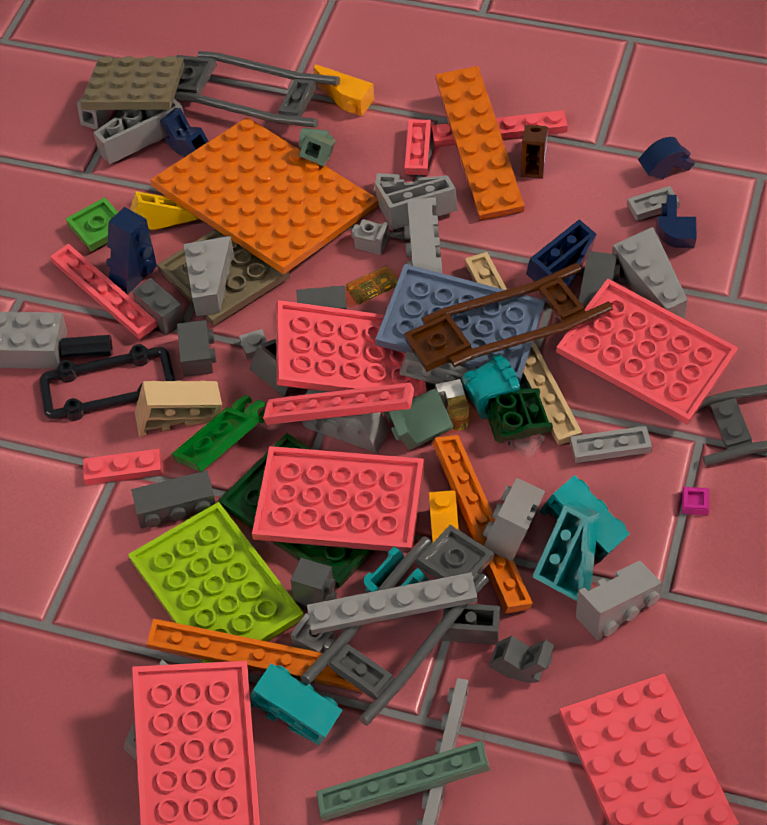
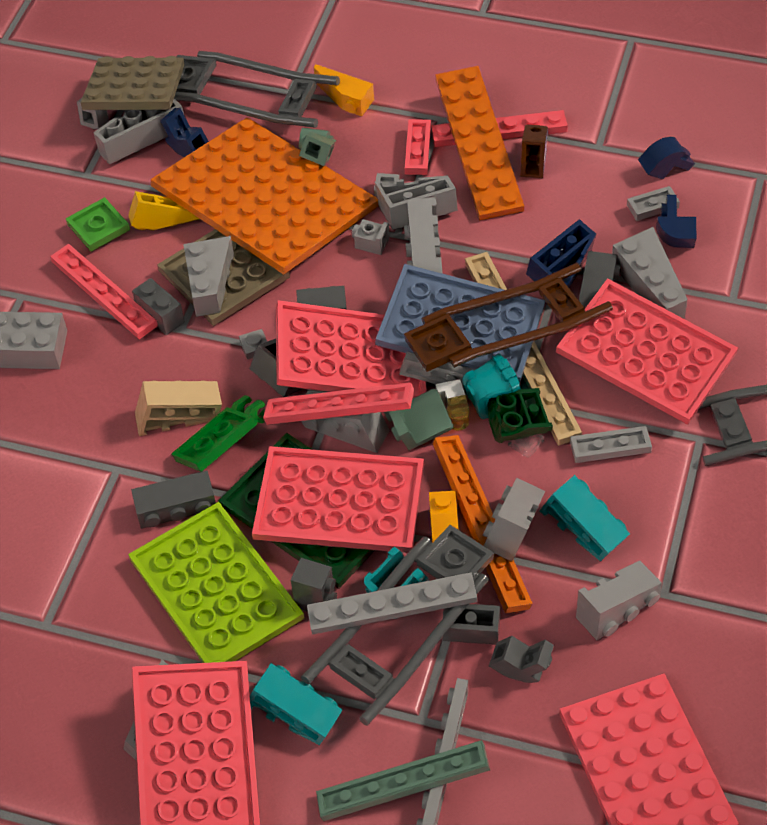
black bar [39,344,175,421] -> none
black axle [60,335,113,359] -> none
coral plate [83,449,162,485] -> none
dark blue wedge [106,207,157,295] -> none
orange plate [146,618,363,692] -> none
dark grey brick [177,320,217,377] -> none
light grey brick [291,613,335,653] -> none
clear yellow tile [346,265,398,305] -> none
teal wedge [532,501,599,601] -> none
dark pink tile [682,487,709,515] -> none

